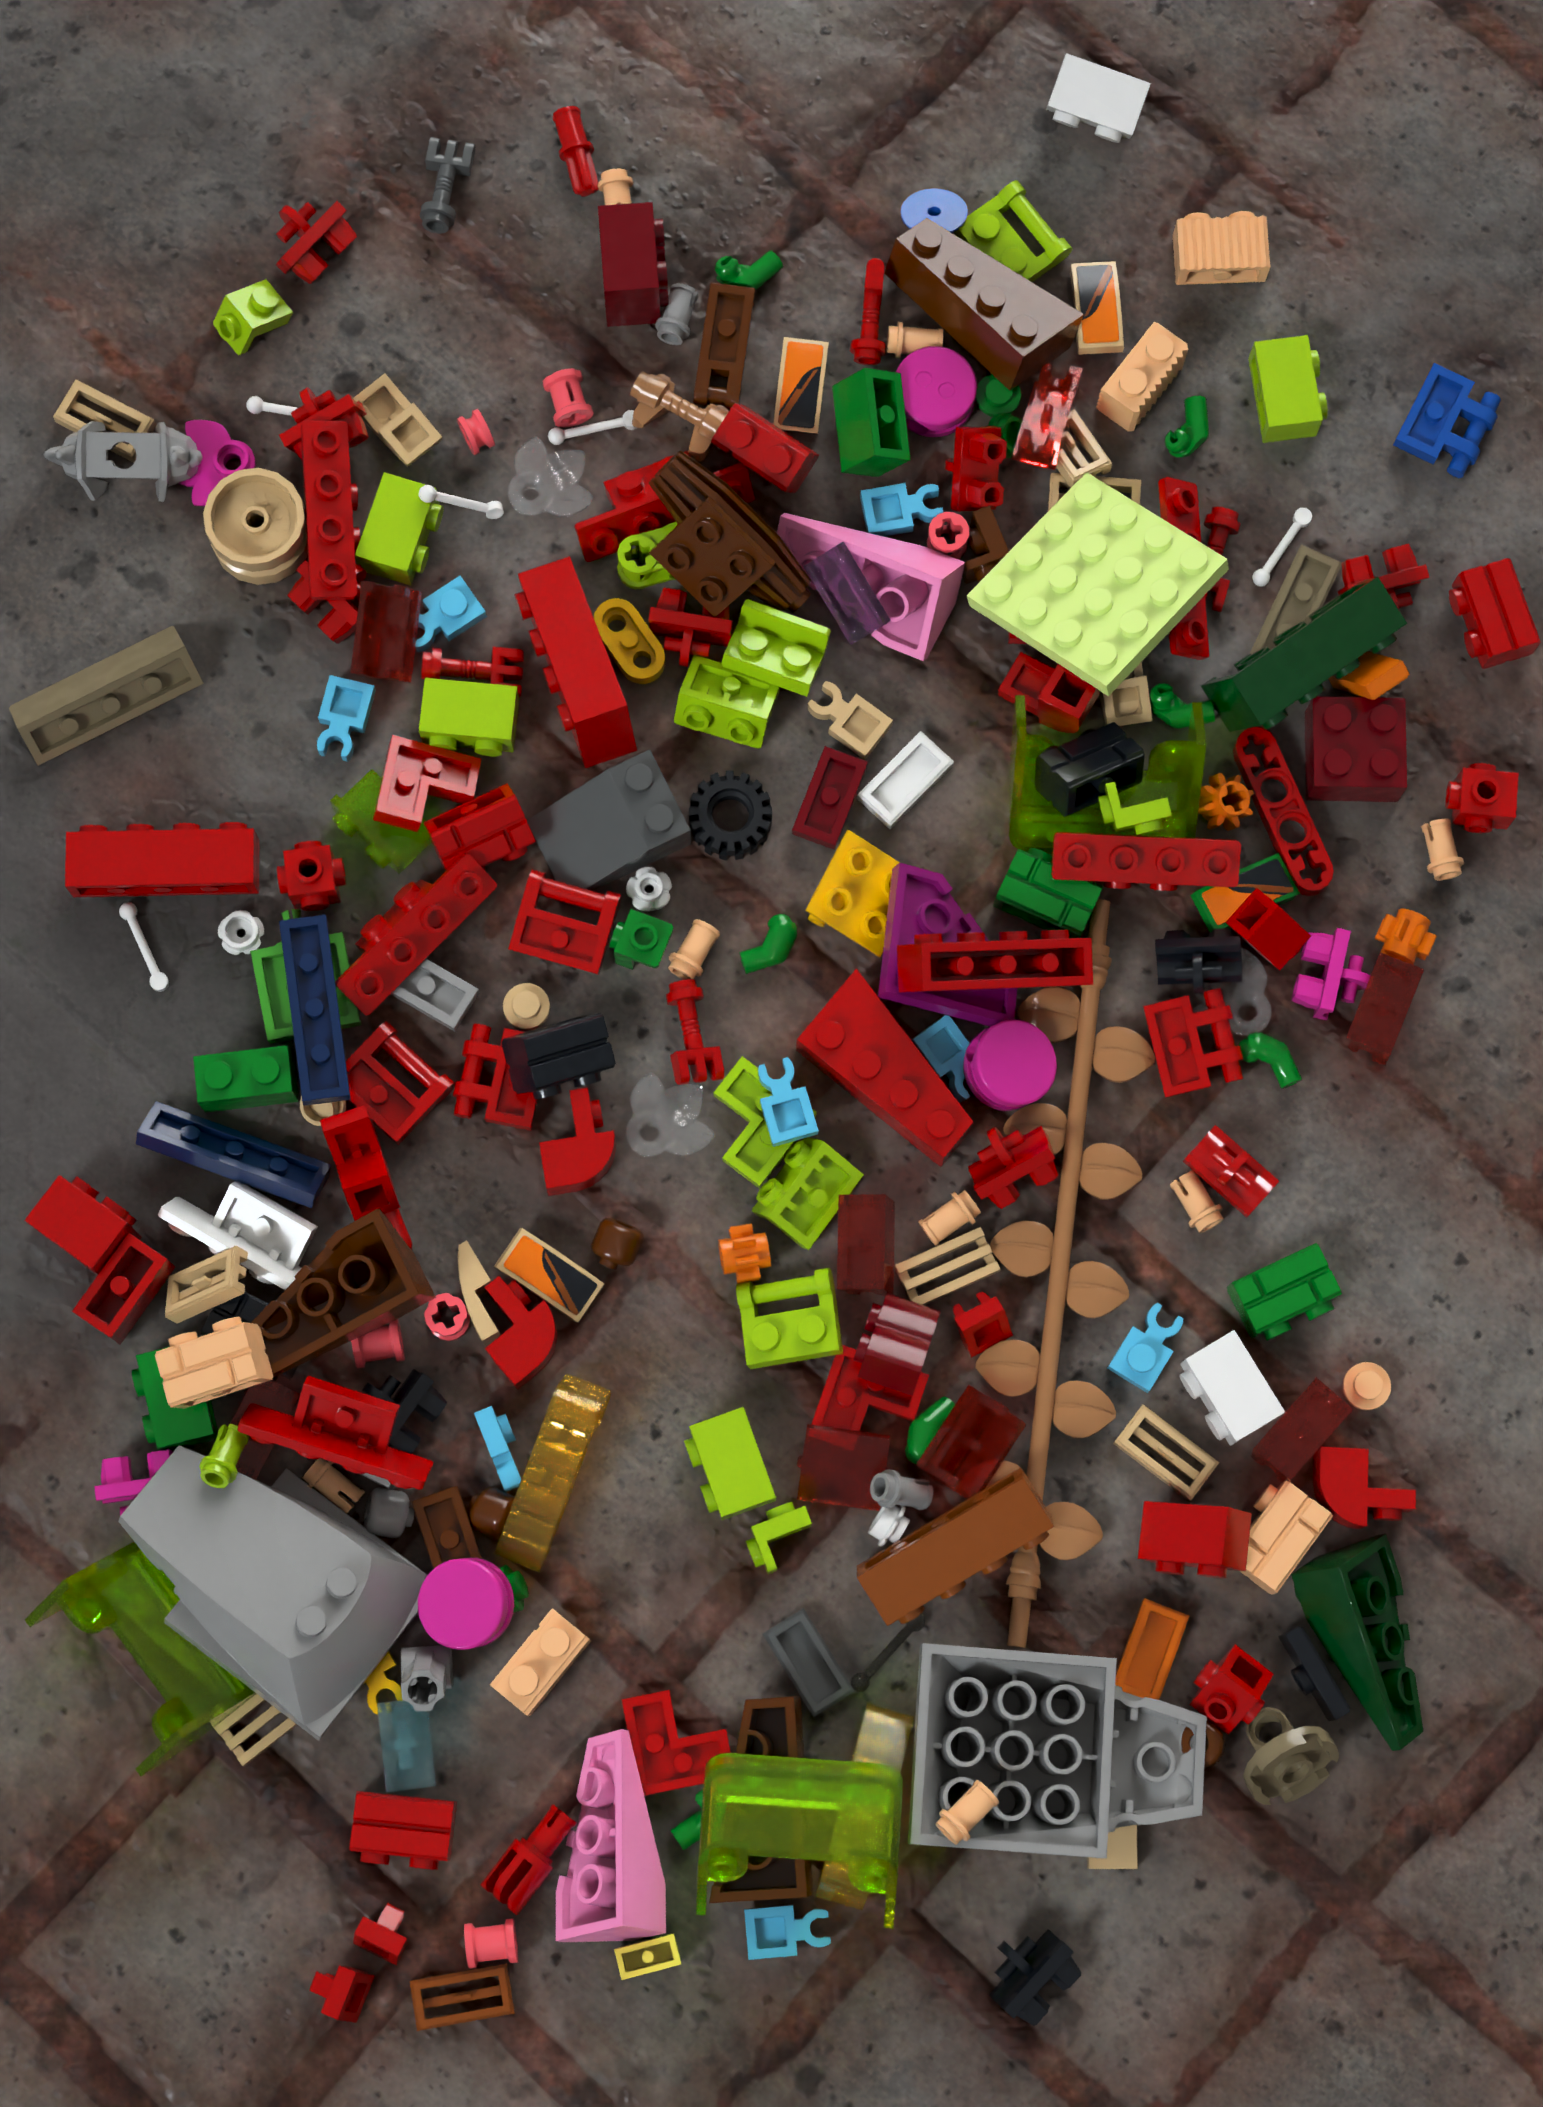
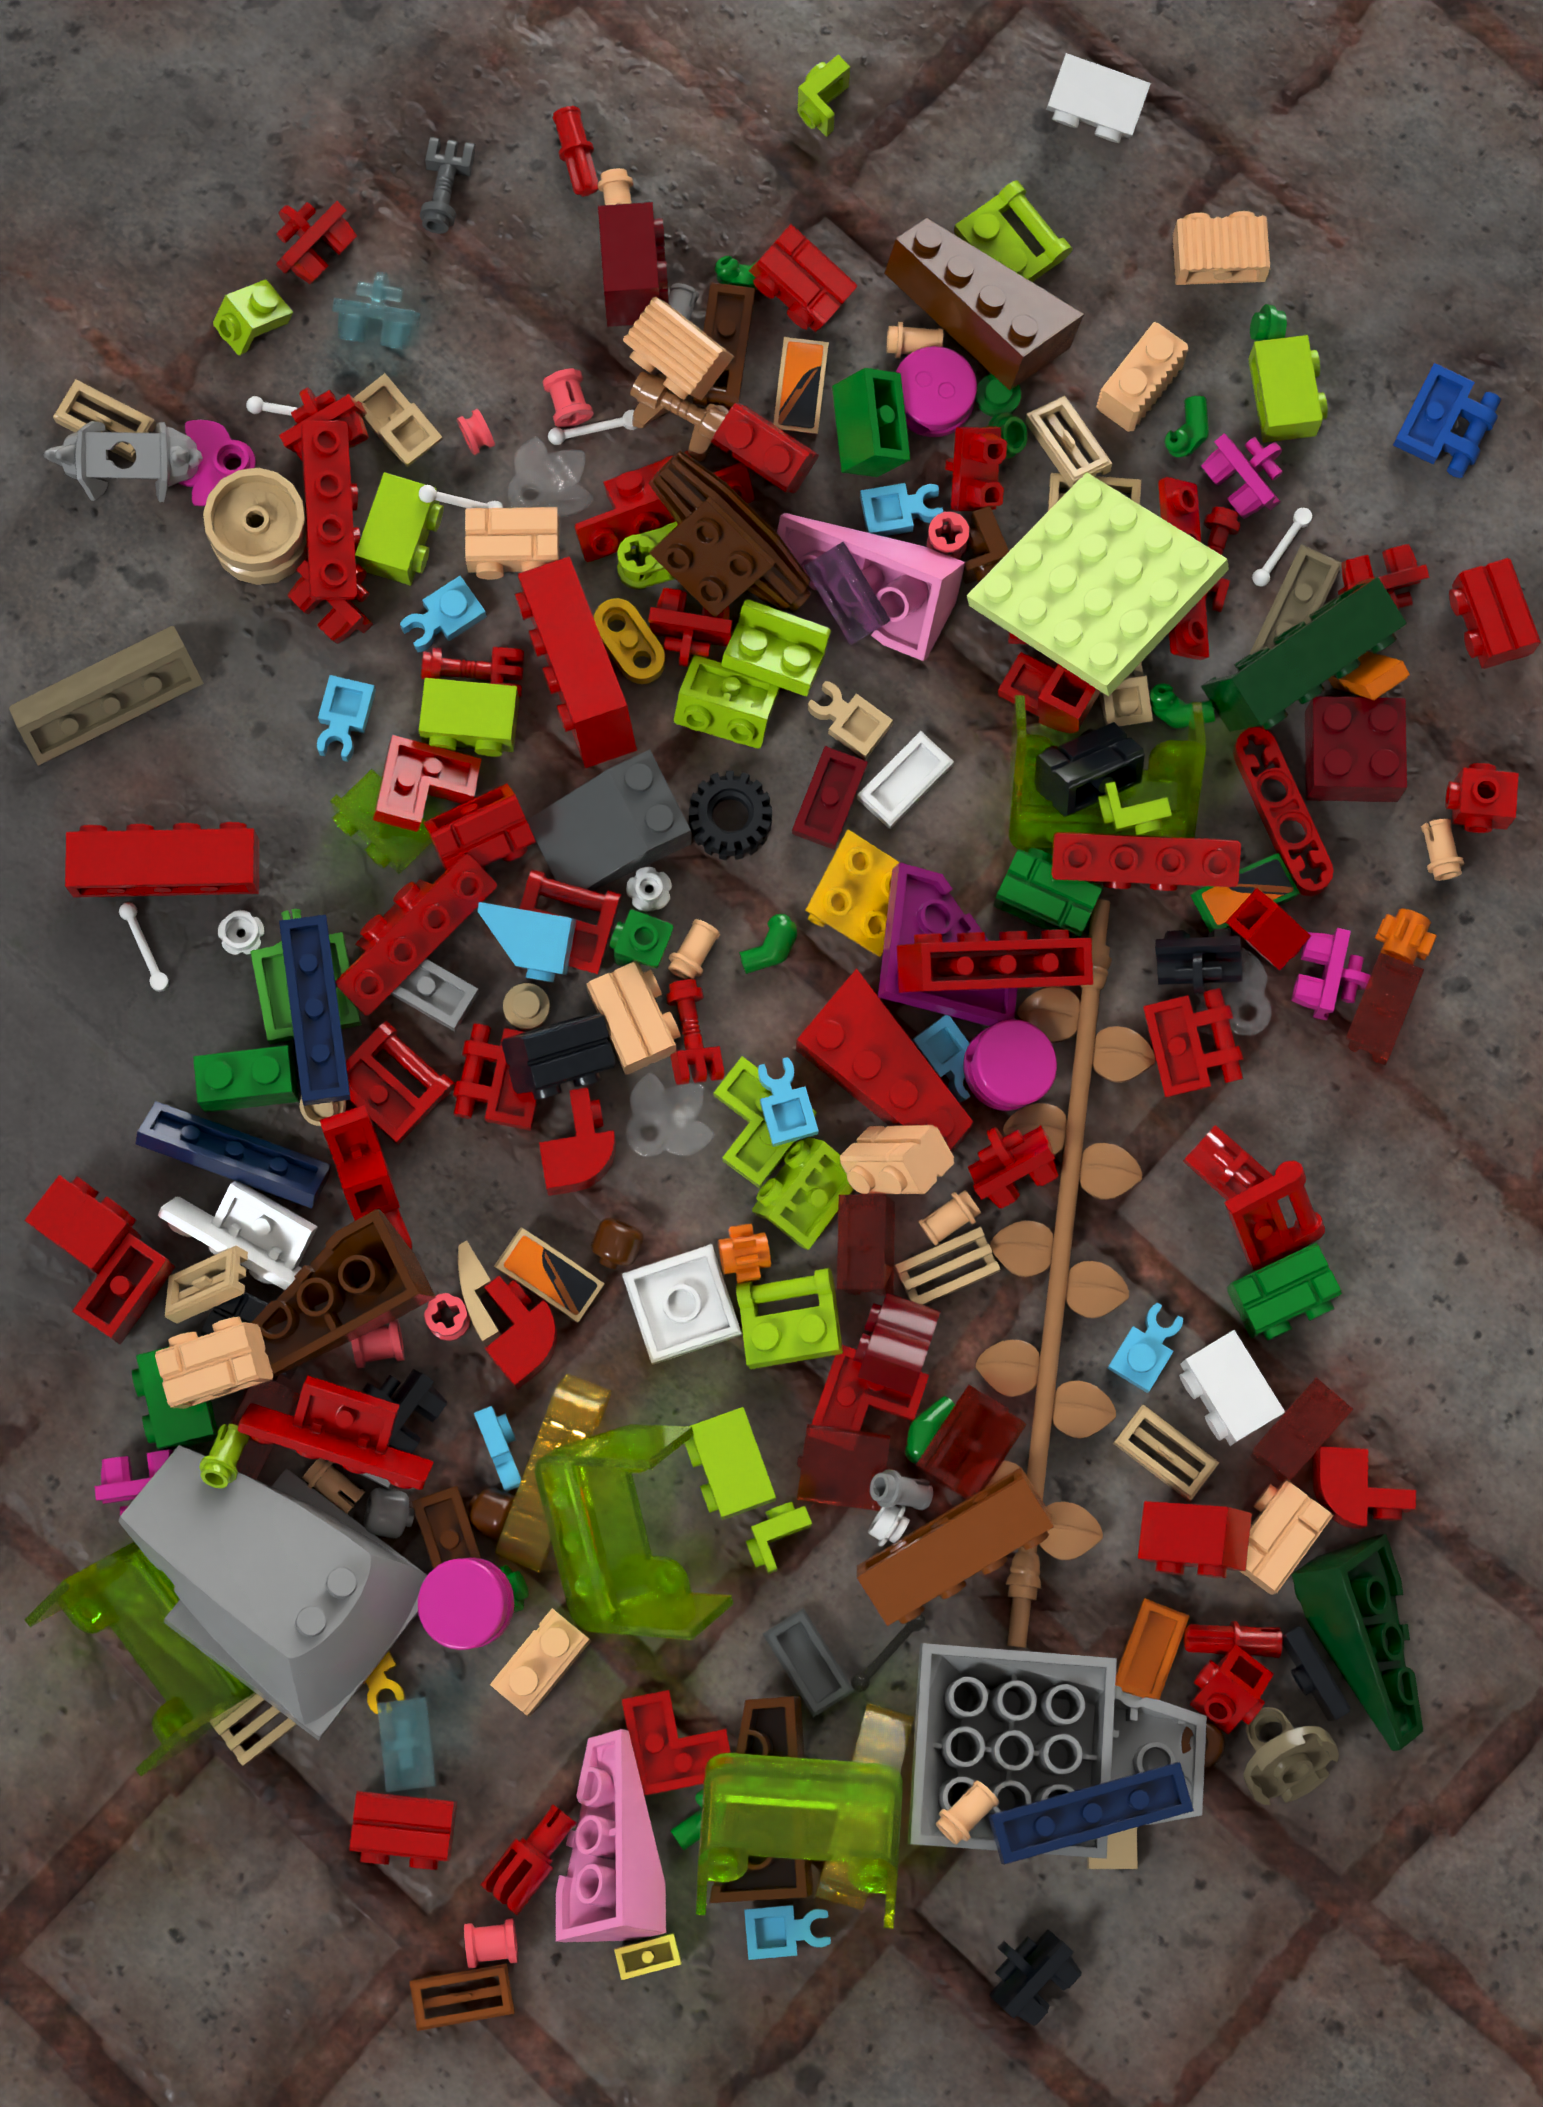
red brick [277,841,346,911] -> none
red tile [309,1965,375,2023] -> none
clear red hinge [351,581,422,683] -> none
red tile [353,1903,407,1966] -> none
light grey piece [401,1645,453,1711] -> none
red hinge [850,258,887,365] -> none
piece [901,188,968,233] -> none
red tile [953,1292,1013,1358] -> none
clear red hinge [1012,363,1083,470] -> none
slope [1070,261,1124,355] -> none
light nougat pin [1170,1170,1224,1233] -> none
orange gear [1195,773,1254,831] -> none
green arm [1238,1032,1302,1089] -> none
light nougat plate [1343,1362,1391,1410] -> none
none -> clear light blue hips [332,271,421,350]
none -> light nougat brick [465,507,559,580]
none -> medium azure slope [478,902,576,982]
none -> clear neon green windscreen [535,1424,734,1640]
none -> light nougat brick [586,961,681,1075]
none -> white tile [622,1244,742,1365]
none -> light nougat brick [623,297,734,401]
none -> red brick [749,224,858,332]
none -> lime bracket [797,54,850,137]
none -> light nougat brick [840,1125,954,1194]
none -> dark blue plate [988,1762,1194,1864]
none -> red axle [1184,1621,1283,1658]
none -> dark pink hips [1201,433,1283,519]
none -> red plate [1224,1160,1325,1272]
none -> green plate [1250,304,1287,341]

